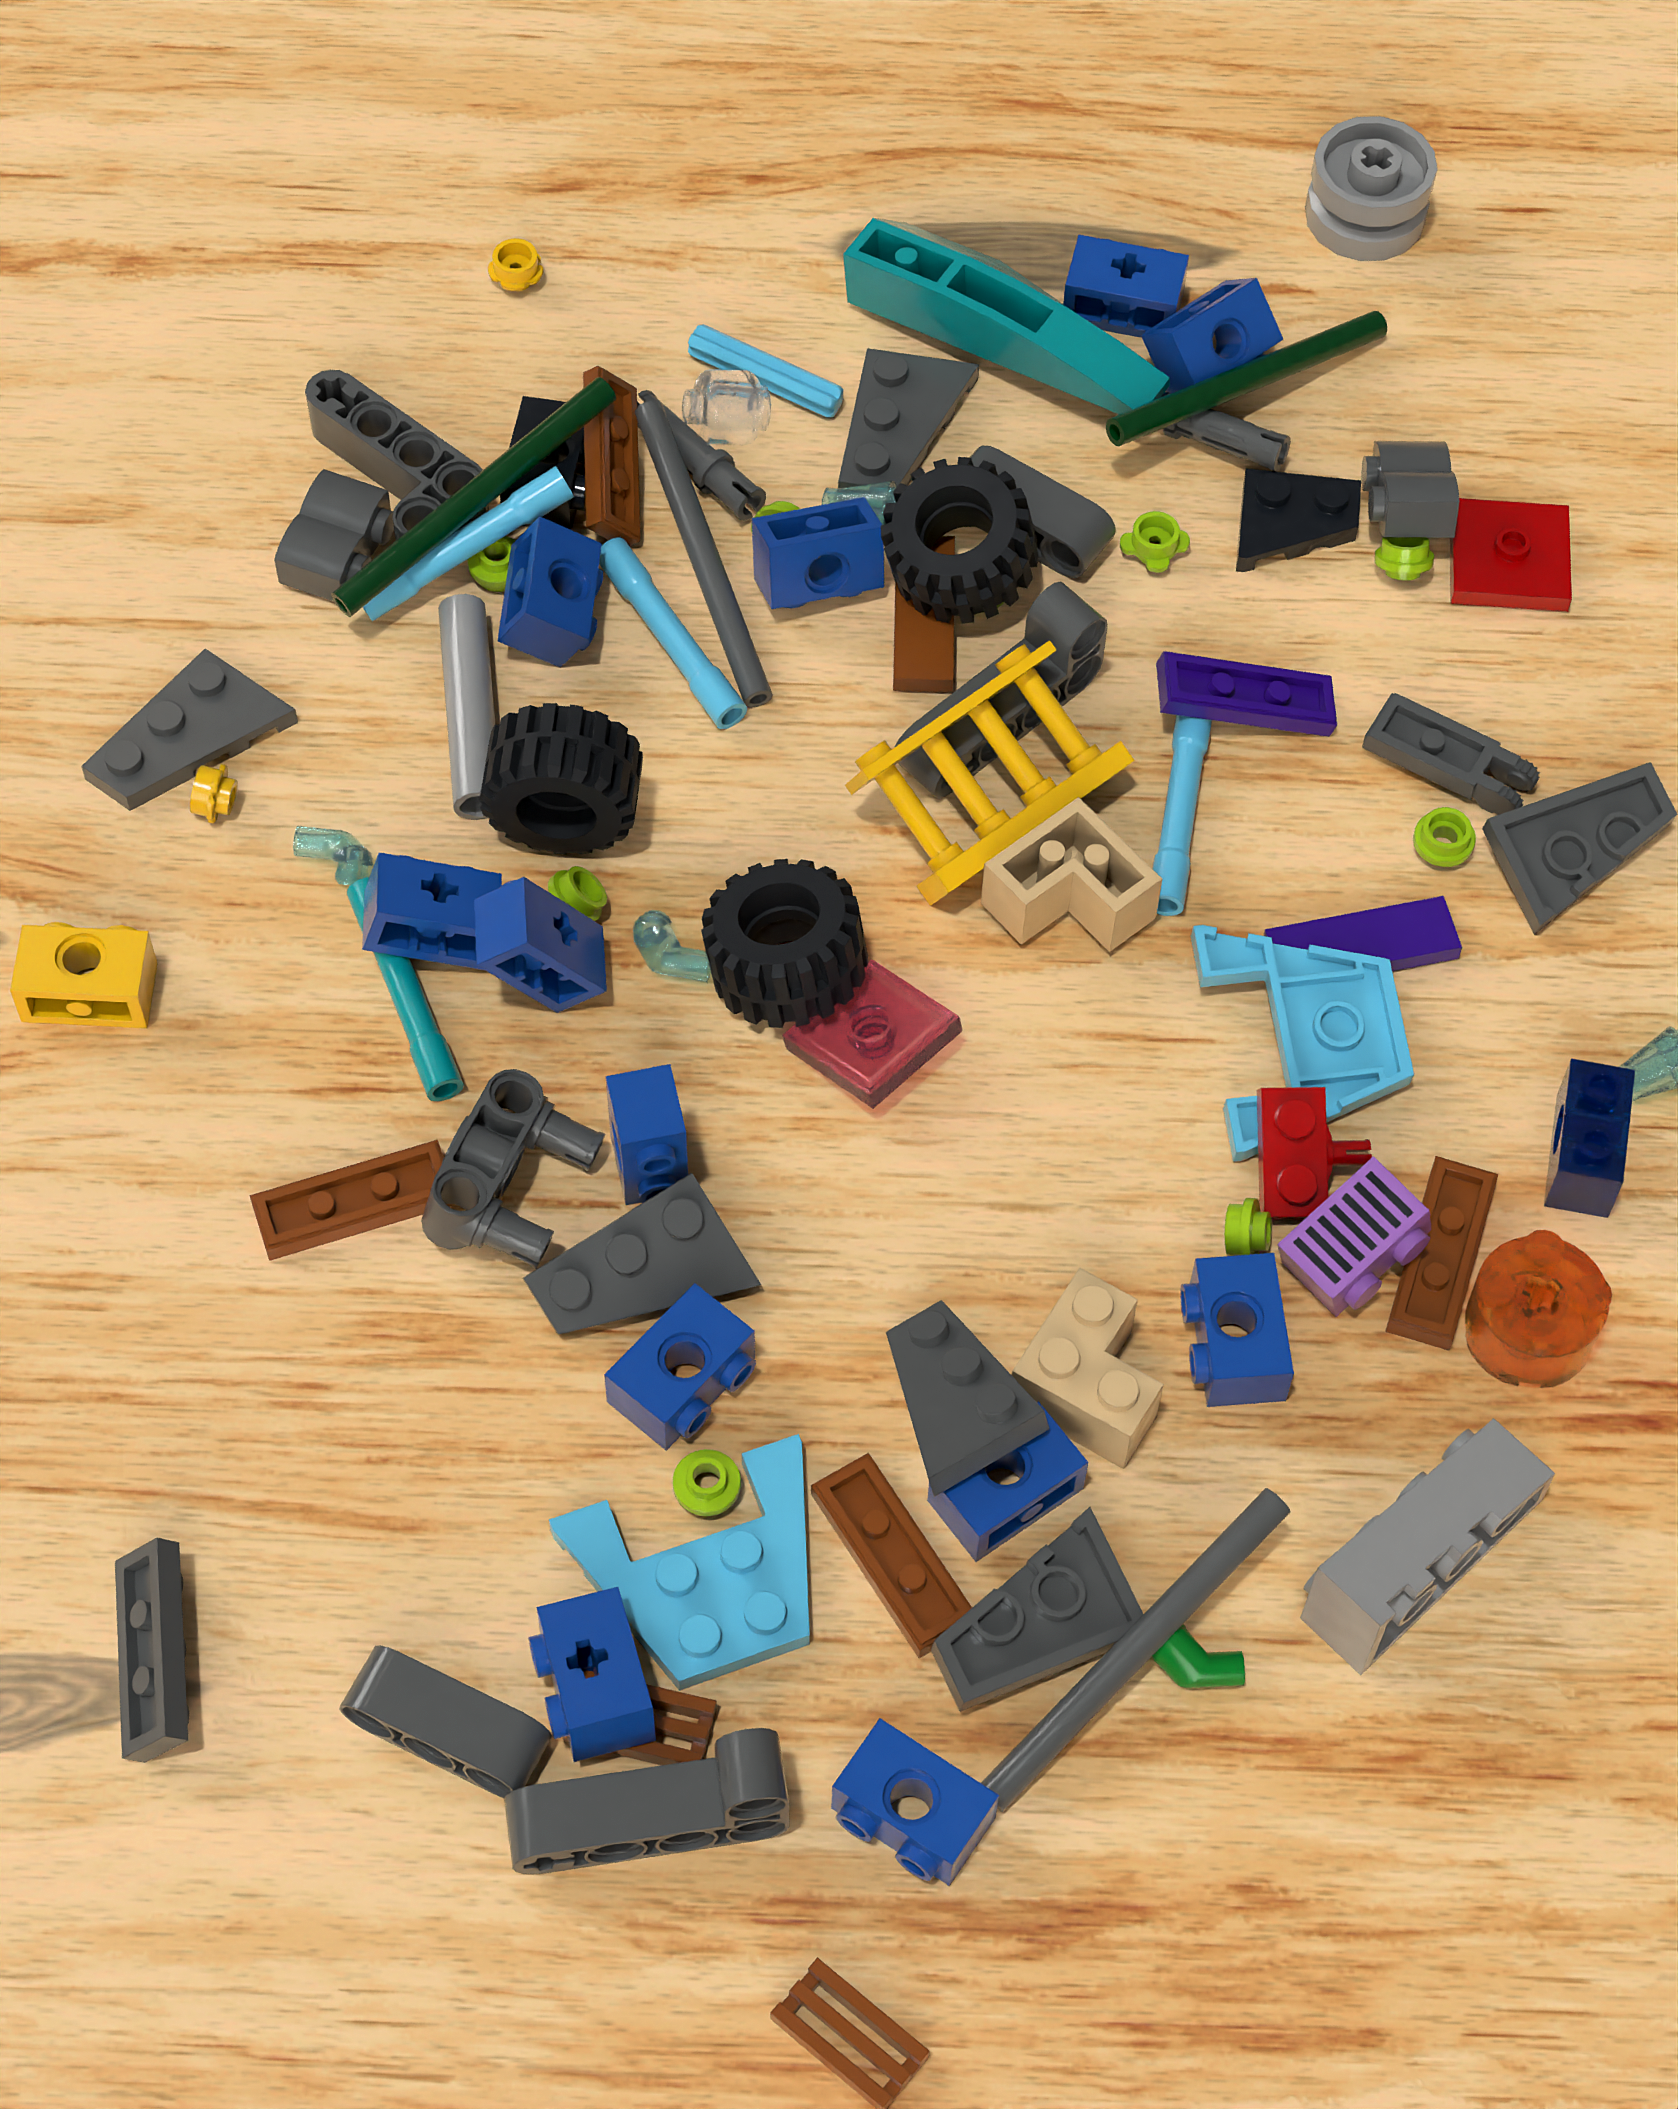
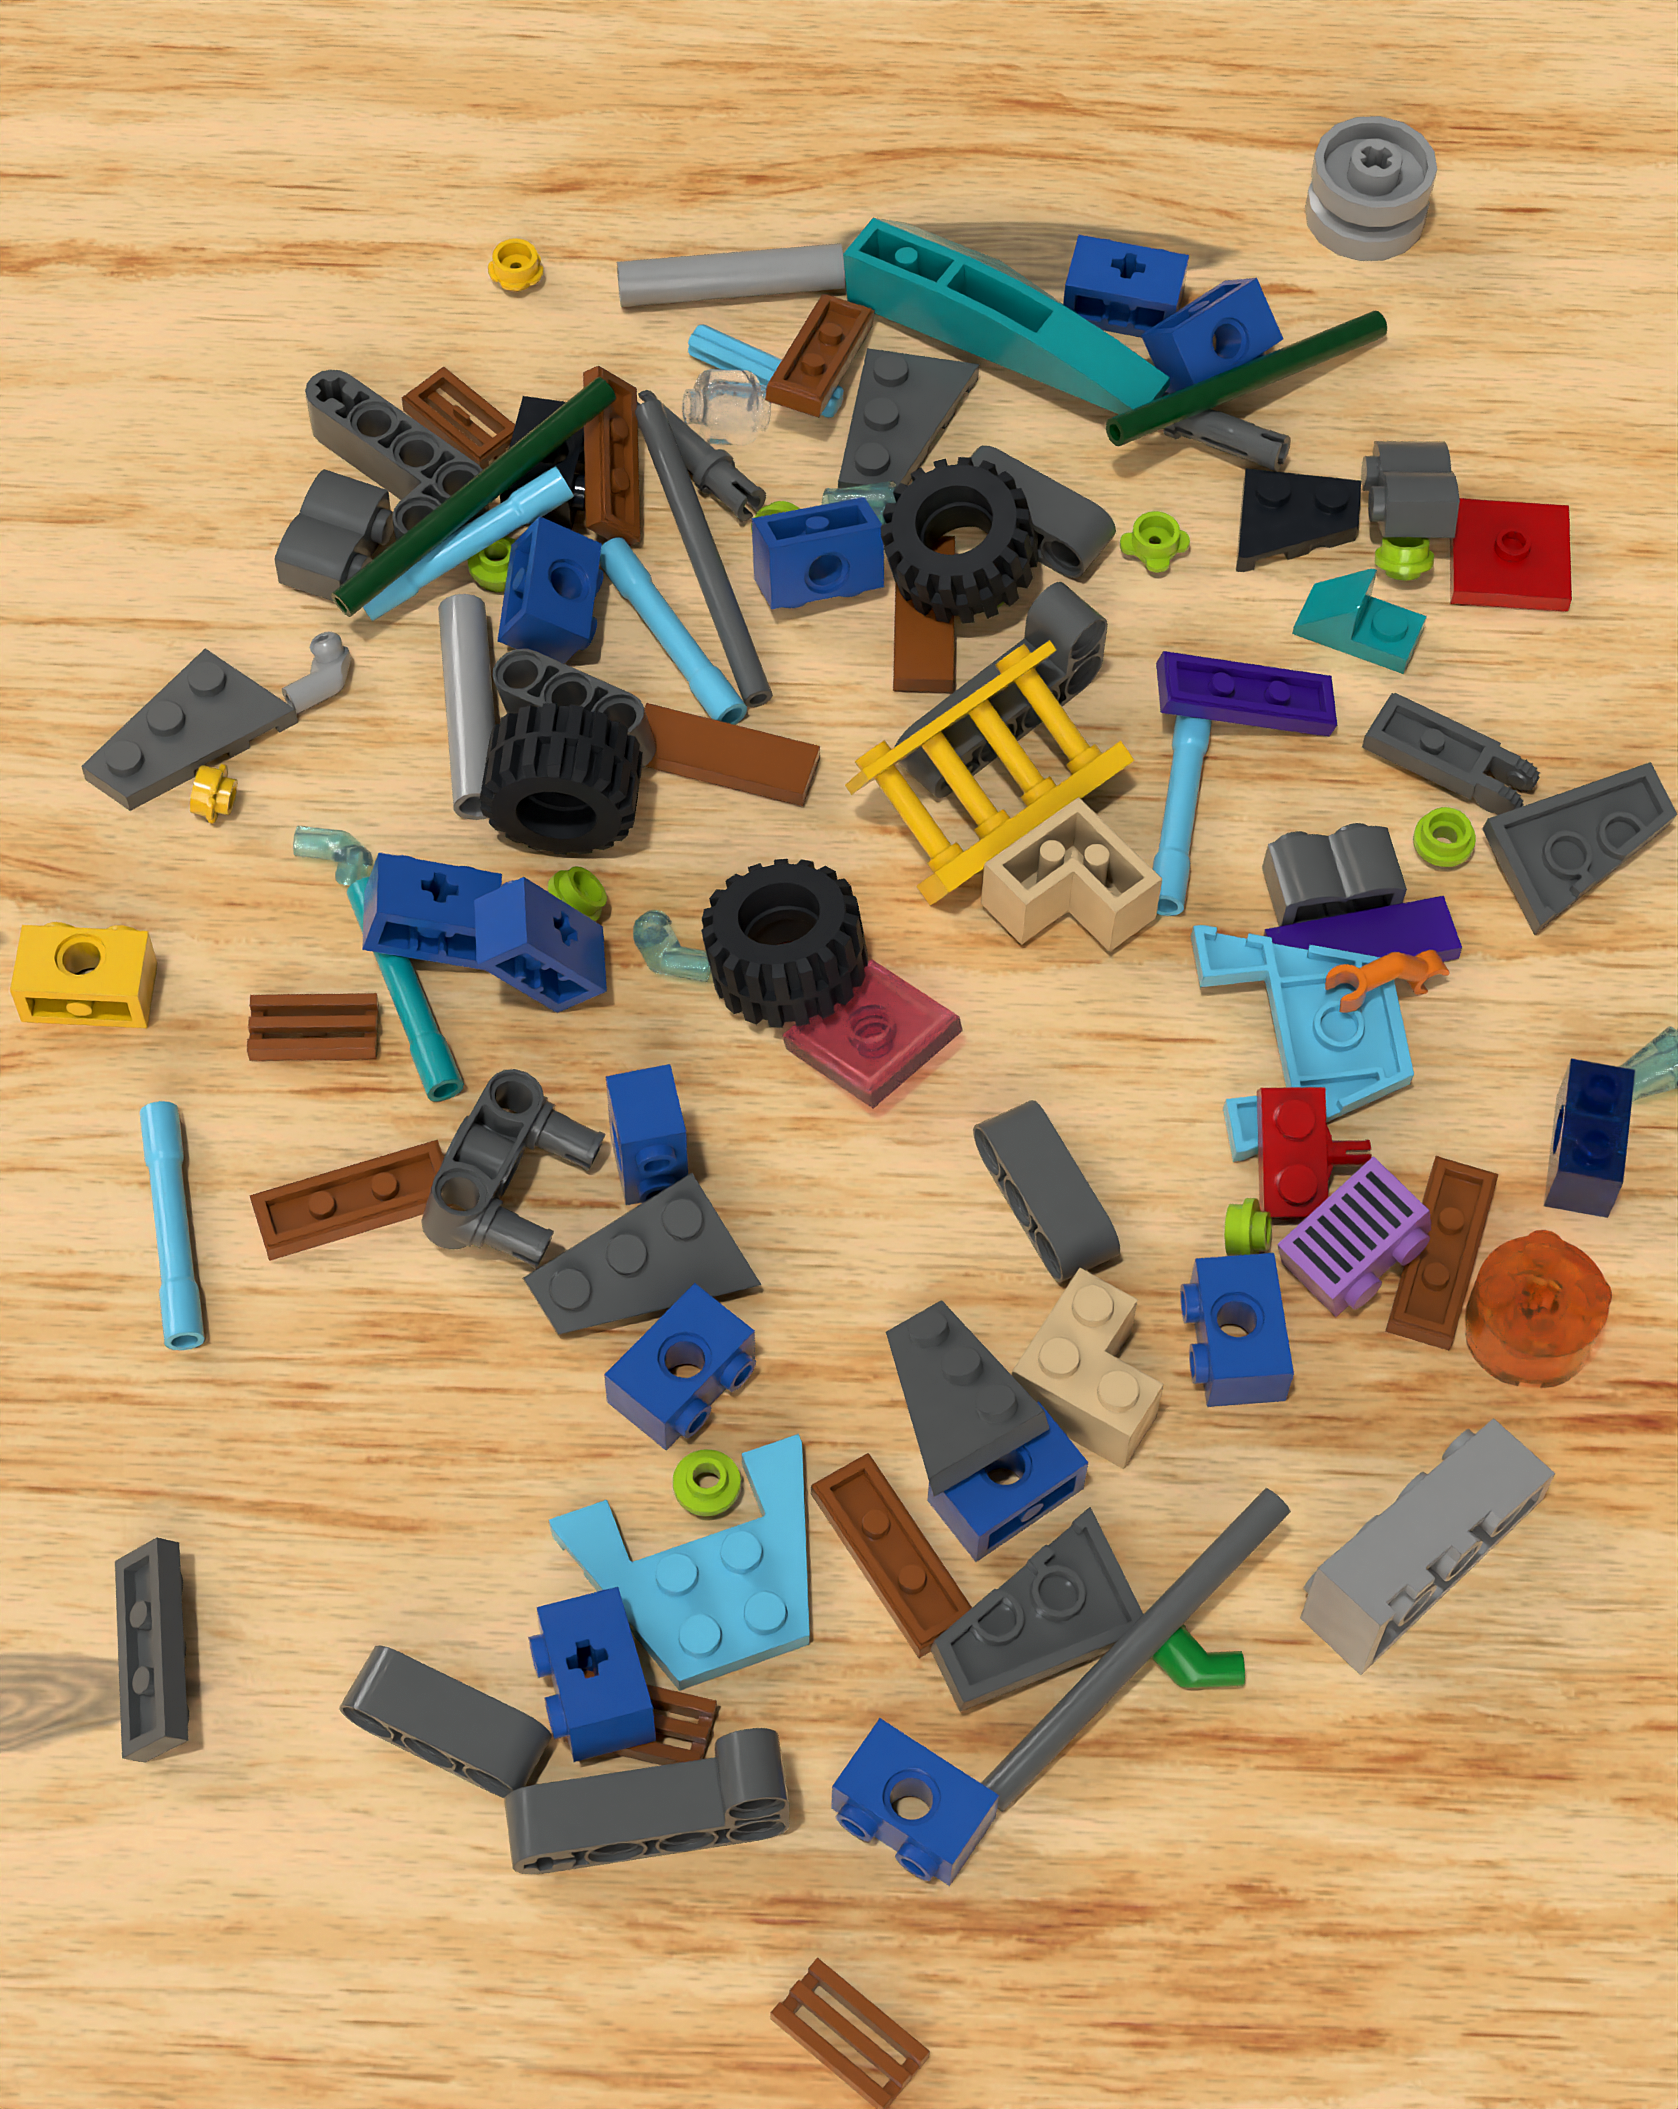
none -> medium azure piece [139,1101,205,1350]
none -> dark orange tile [247,993,379,1061]
none -> light grey arm [282,632,351,715]
none -> dark orange tile [402,366,515,470]
none -> dark grey beam [493,649,656,768]
none -> light grey piece [617,243,845,307]
none -> dark orange tile [644,703,820,806]
none -> dark orange tile [765,294,875,418]
none -> dark grey beam [973,1100,1120,1283]
none -> dark grey brick [1262,823,1407,927]
none -> teal slope [1292,569,1427,674]
none -> orange arm [1325,950,1450,1013]

